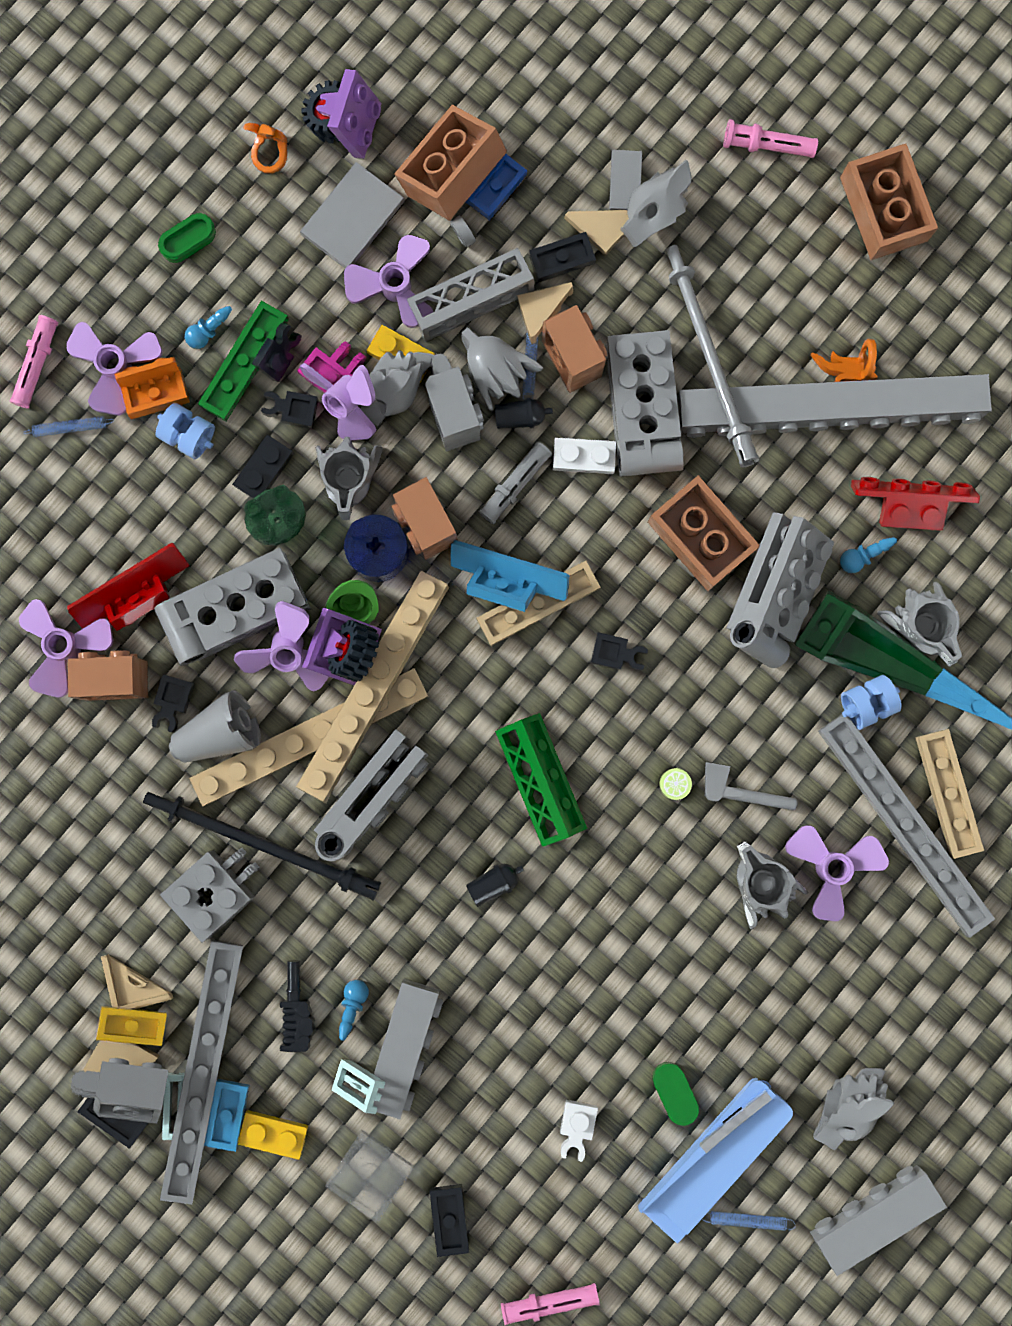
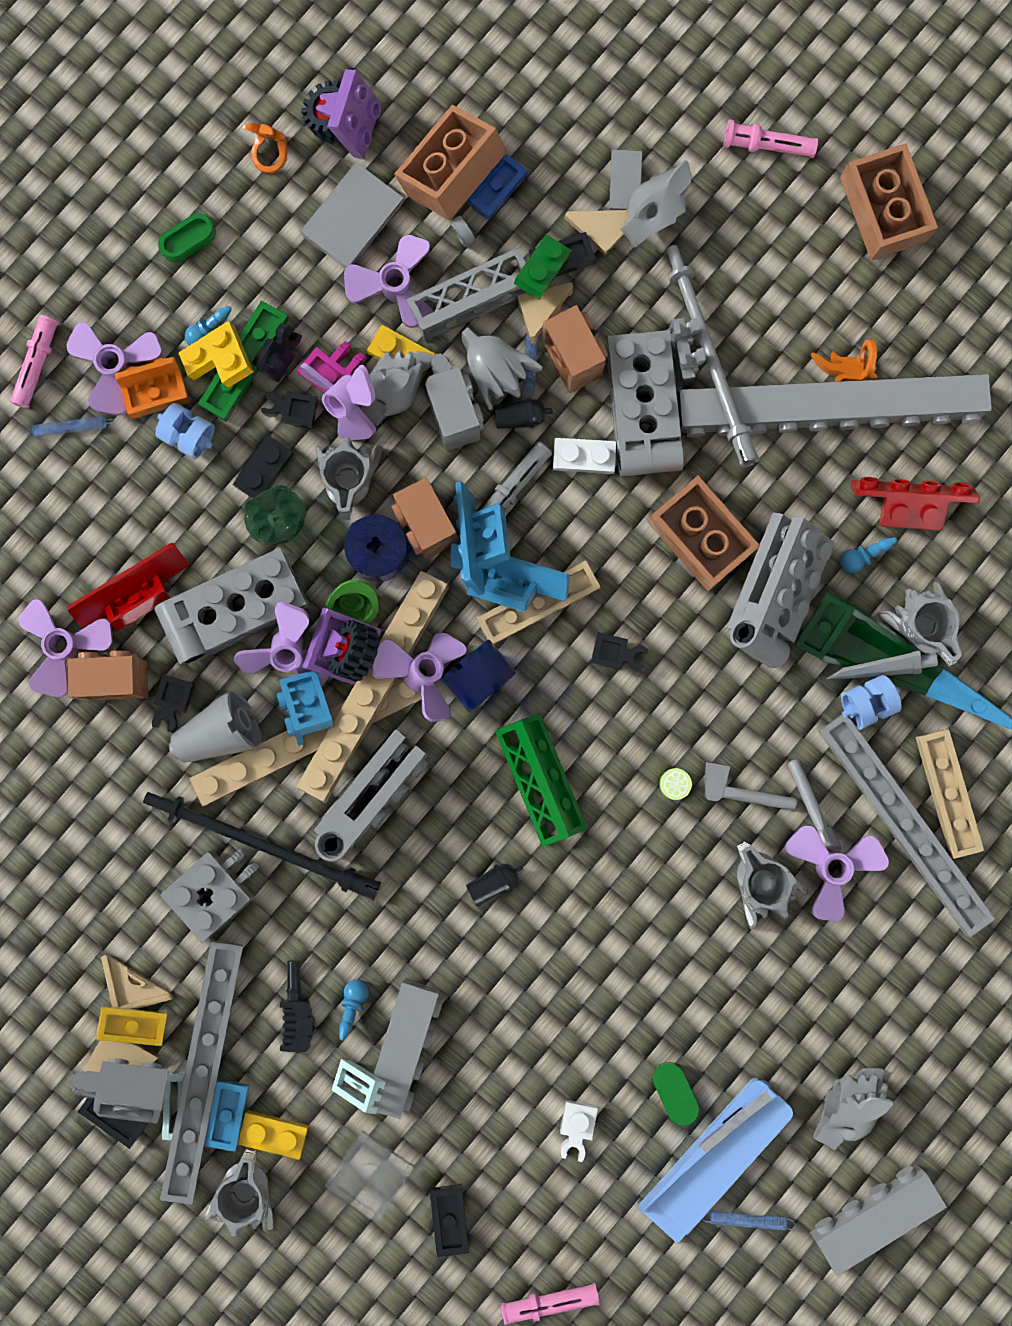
none -> yellow plate [179,321,254,388]
none -> light grey piece [204,1148,274,1237]
none -> dark azure bracket [276,671,333,746]
none -> lavender piece [371,633,466,722]
none -> clear blue brick [441,639,516,712]
none -> dark azure bracket [453,481,511,596]
none -> green plate [513,234,572,300]
none -> light grey plate [668,317,706,387]
none -> light grey piece [788,759,842,850]
none -> light grey bar [826,651,938,679]

